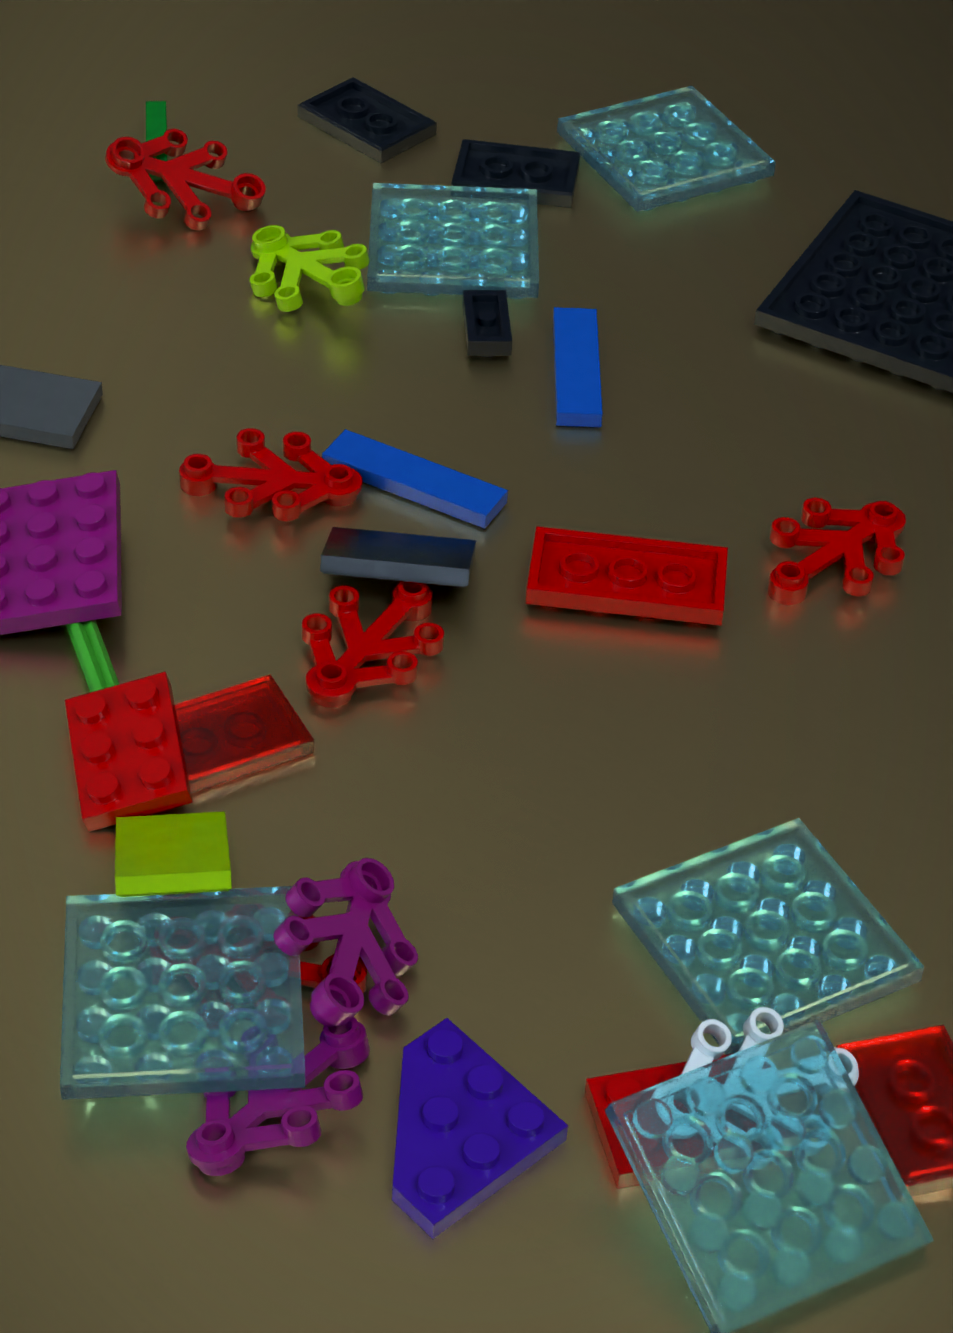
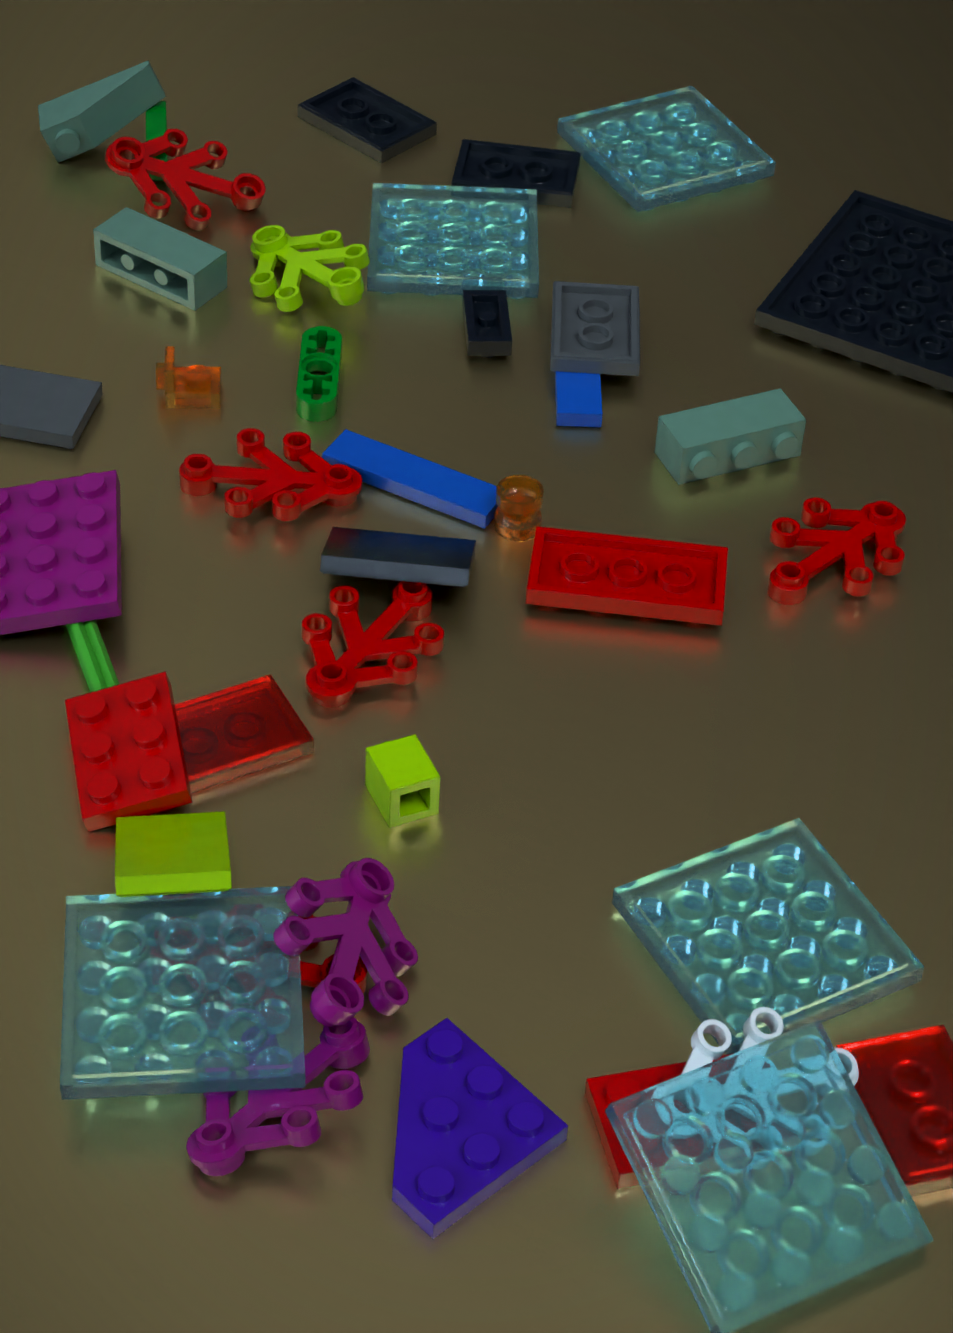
none -> sand green slope [38,60,166,163]
none -> sand green brick [93,207,227,311]
none -> clear orange bracket [156,346,221,409]
none -> green beam [296,326,342,422]
none -> lime brick [365,734,440,828]
none -> clear orange wheel [494,475,544,541]
none -> dark grey tile [550,281,640,376]
none -> sand green brick [654,388,806,485]

